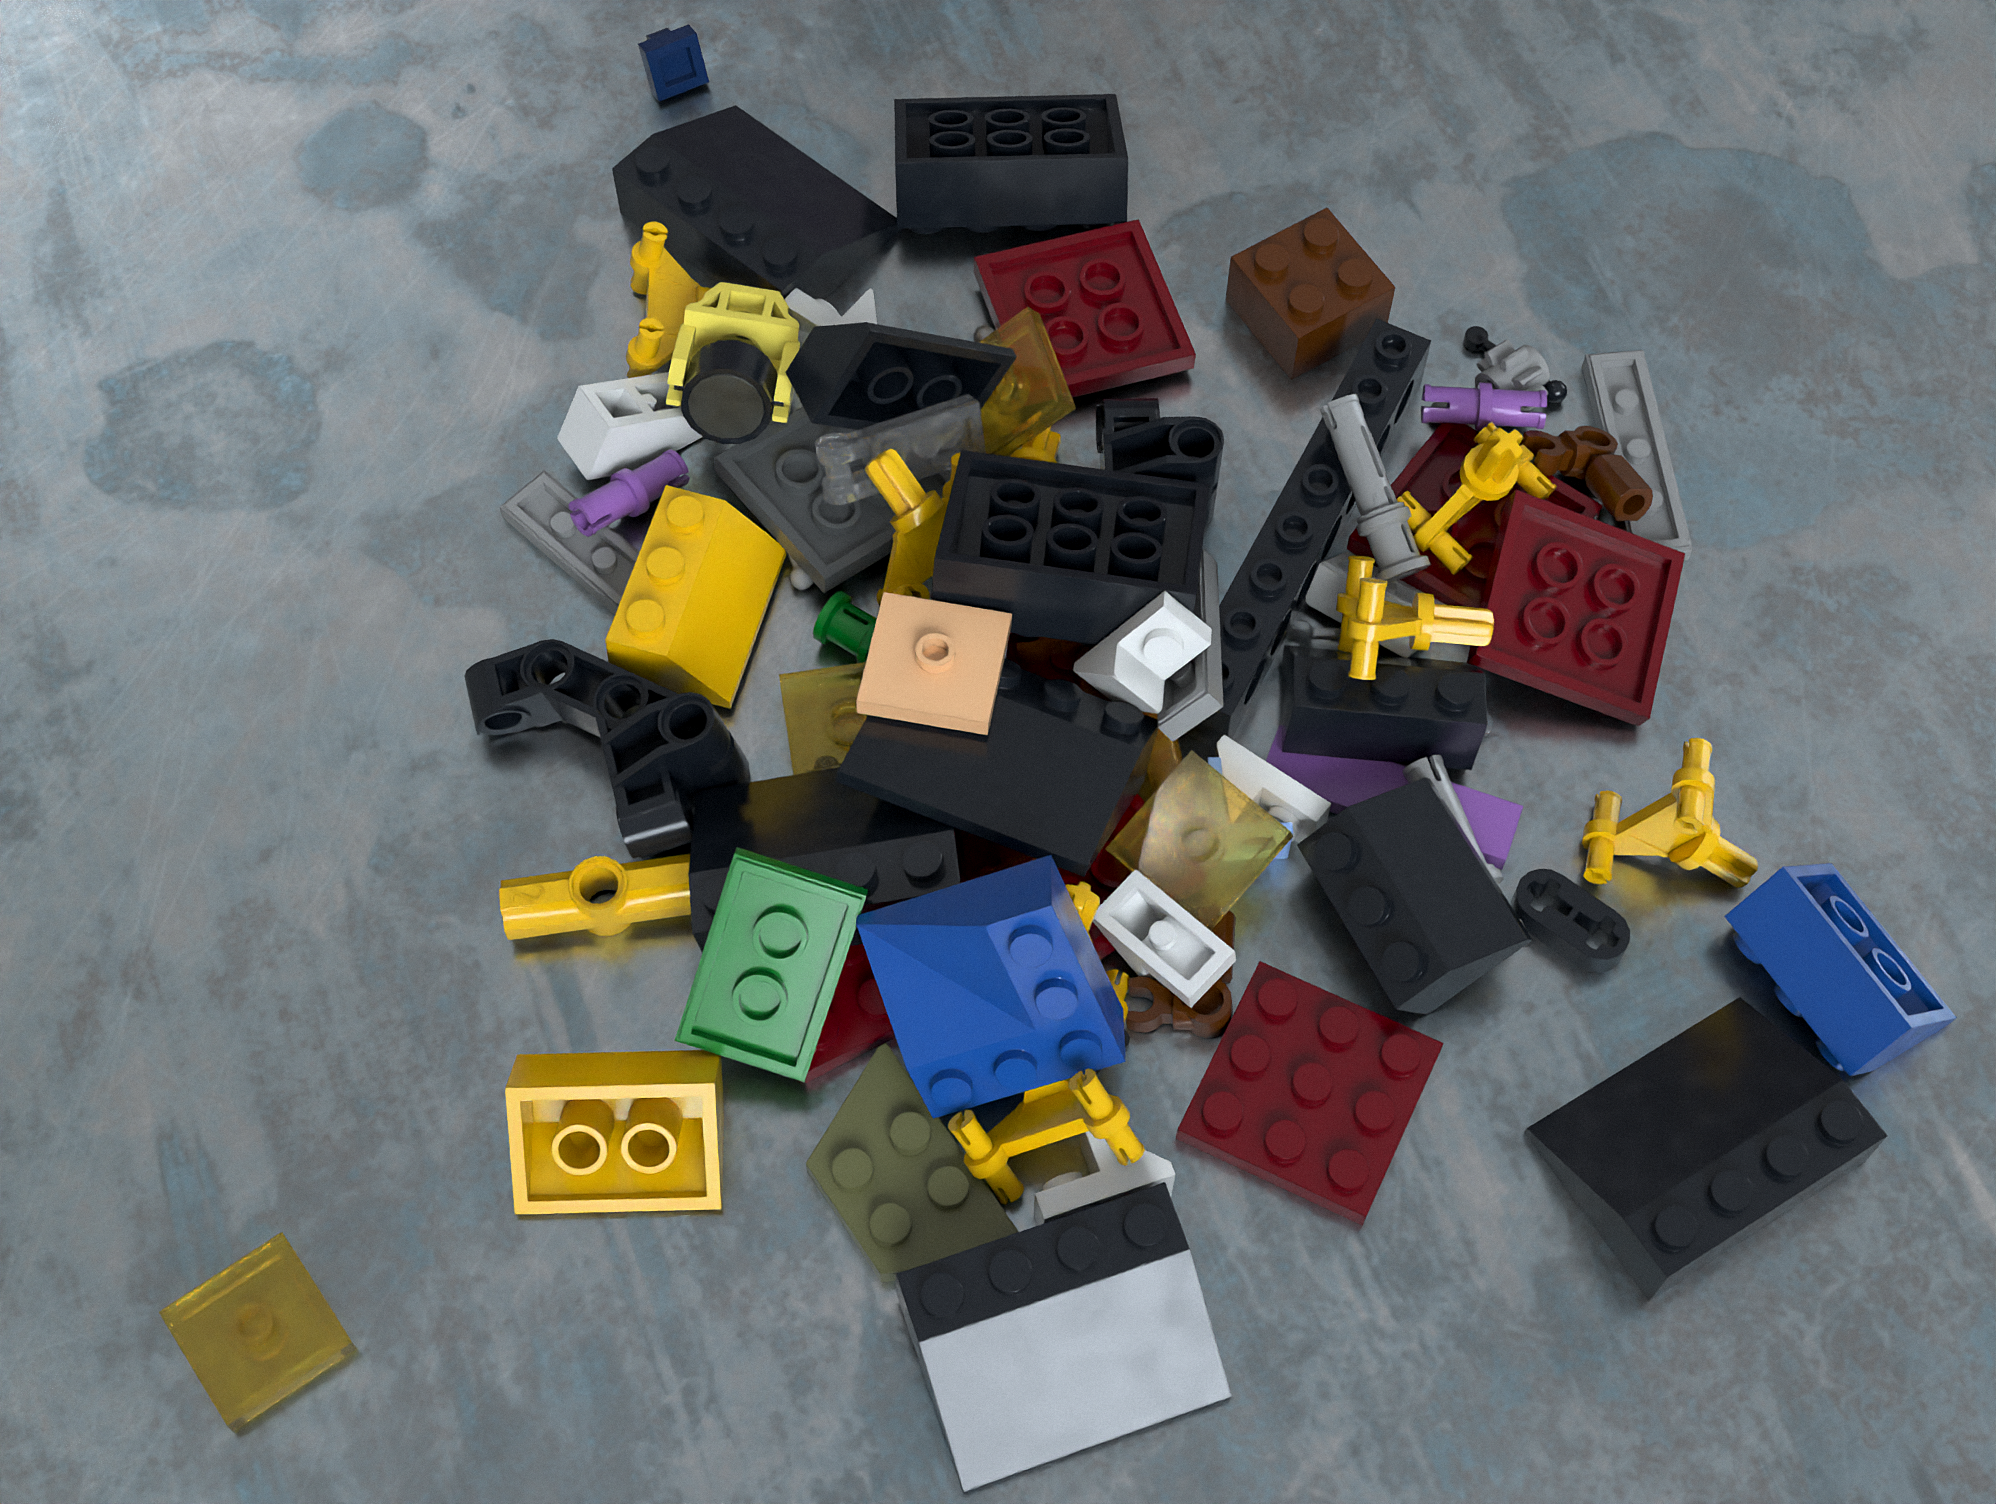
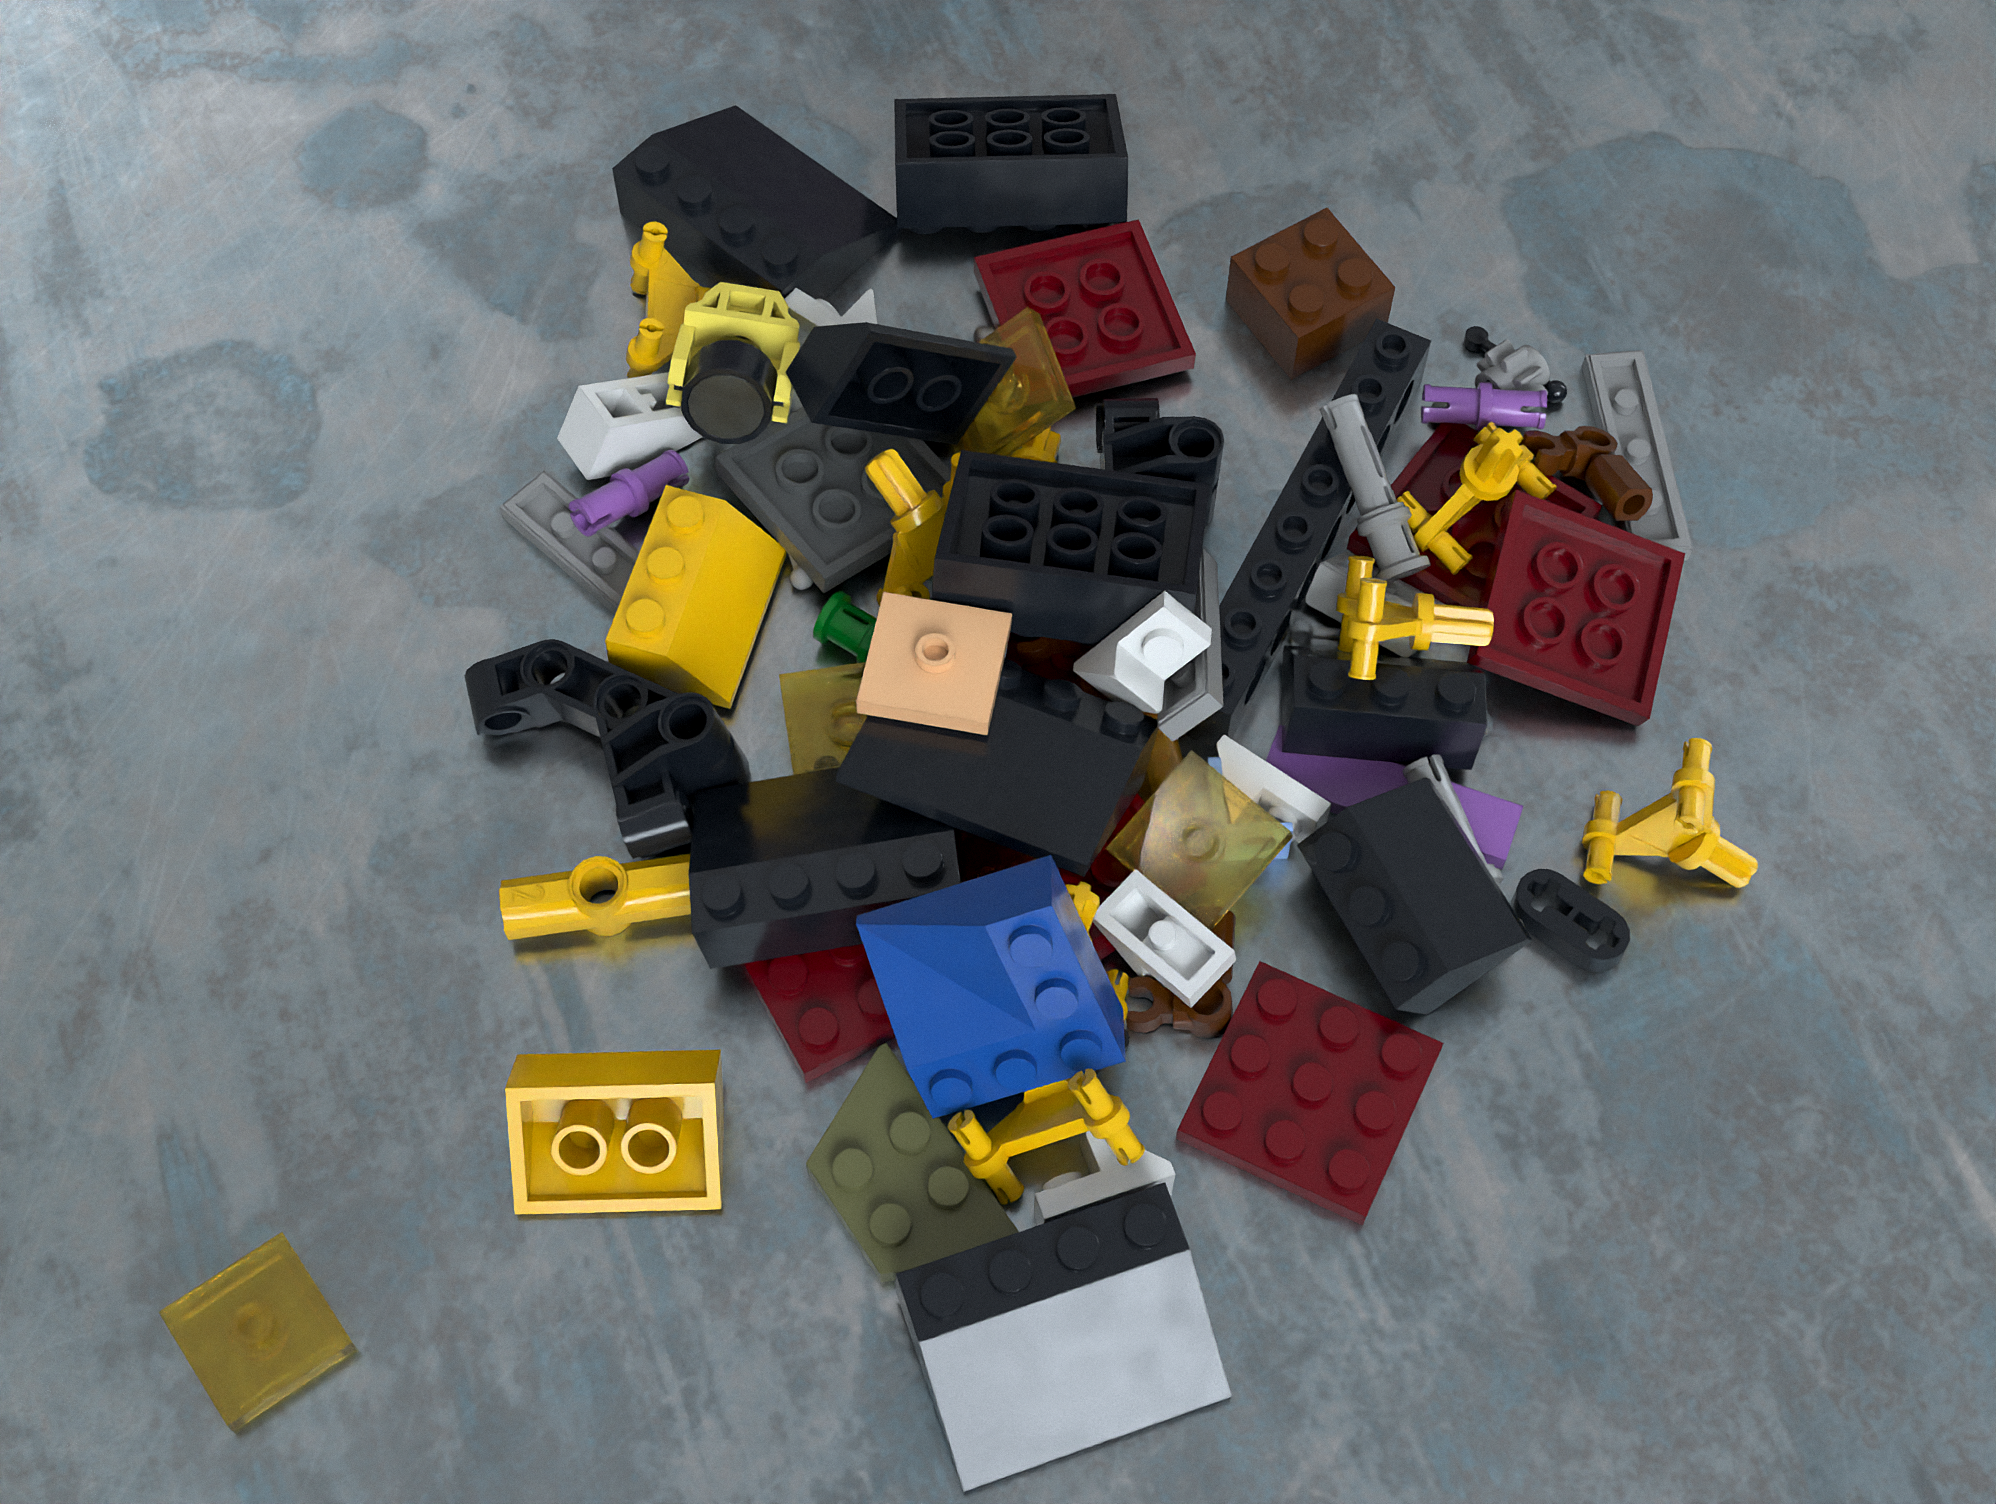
dark blue tile [638,24,709,101] -> none
tile [674,847,868,1082] -> none
clear plate [815,394,986,505] -> none
black slope [1524,997,1888,1301] -> none
blue slope [1724,863,1957,1076] -> none

